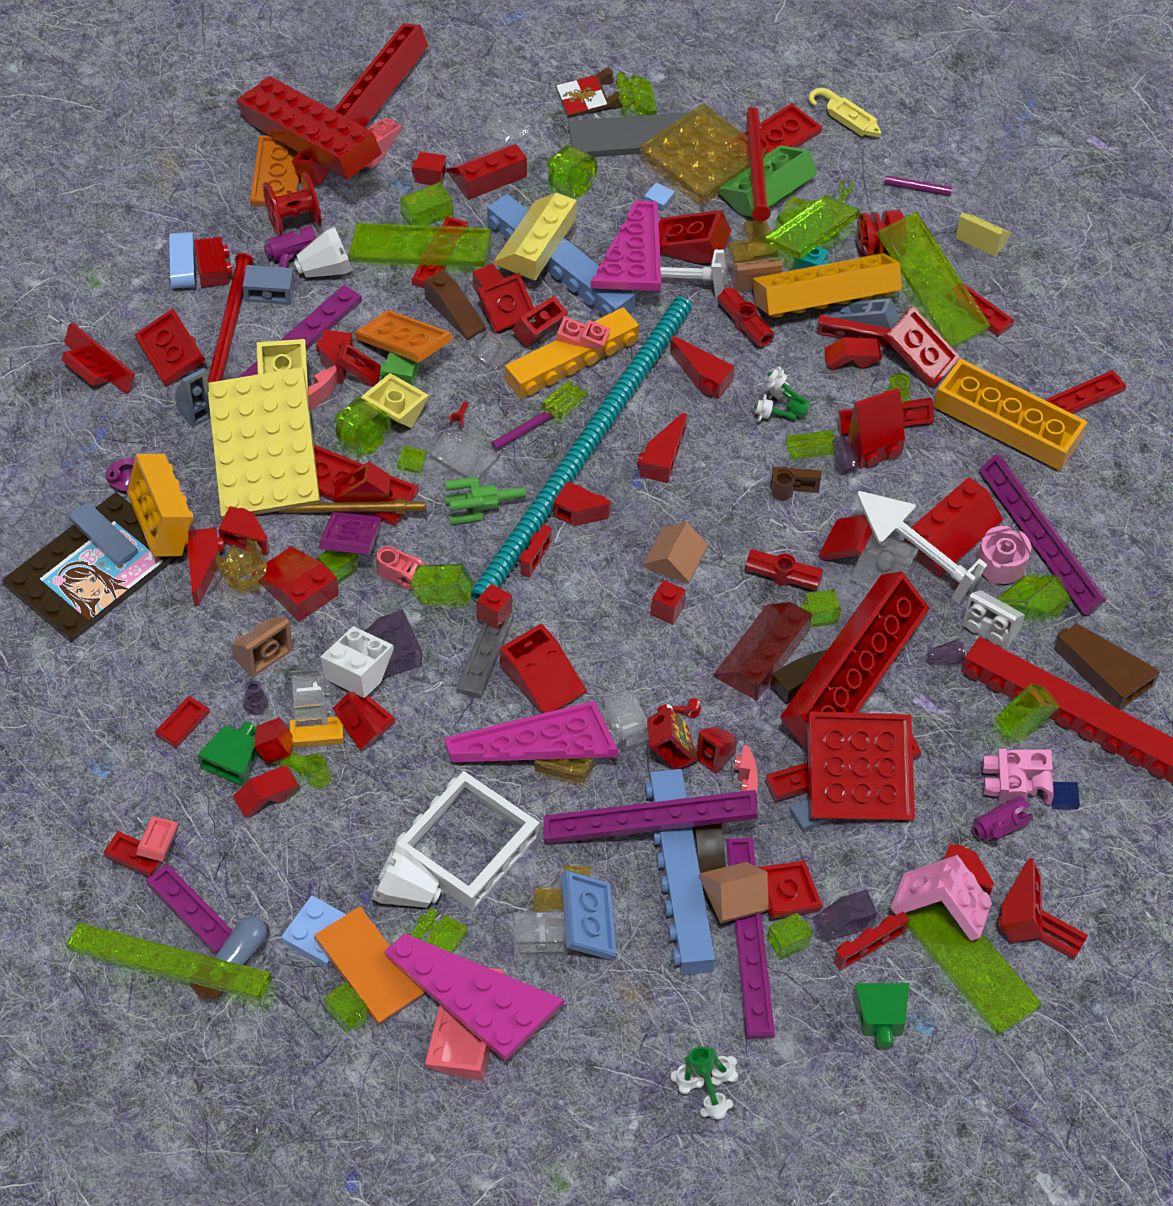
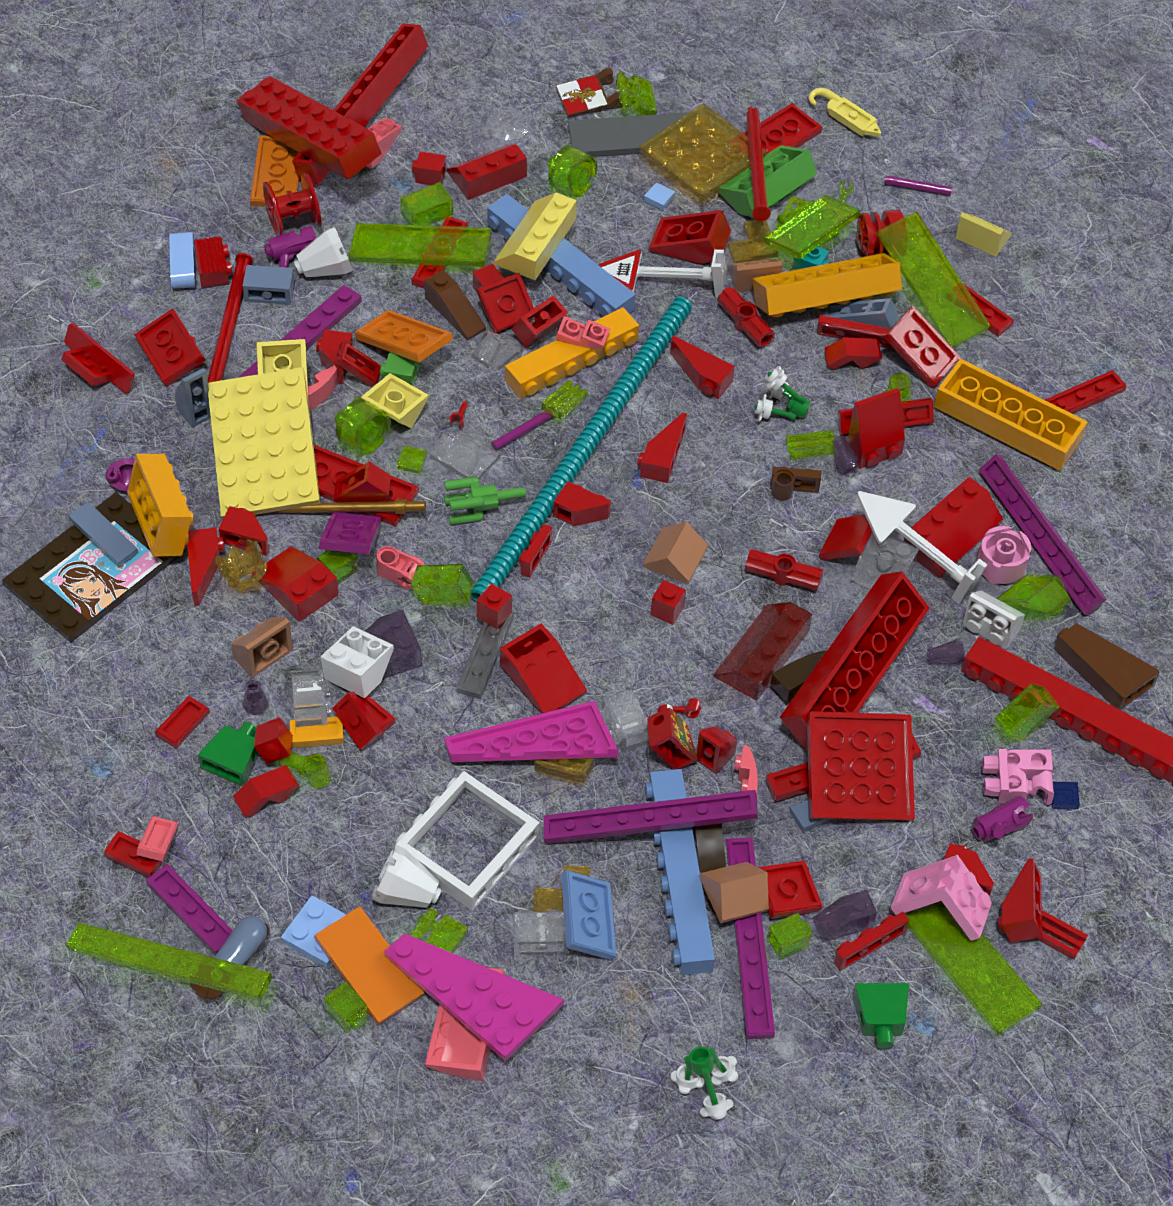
dark pink wing [591,200,661,291] -> none
clear neon green brick [800,589,841,628] -> none

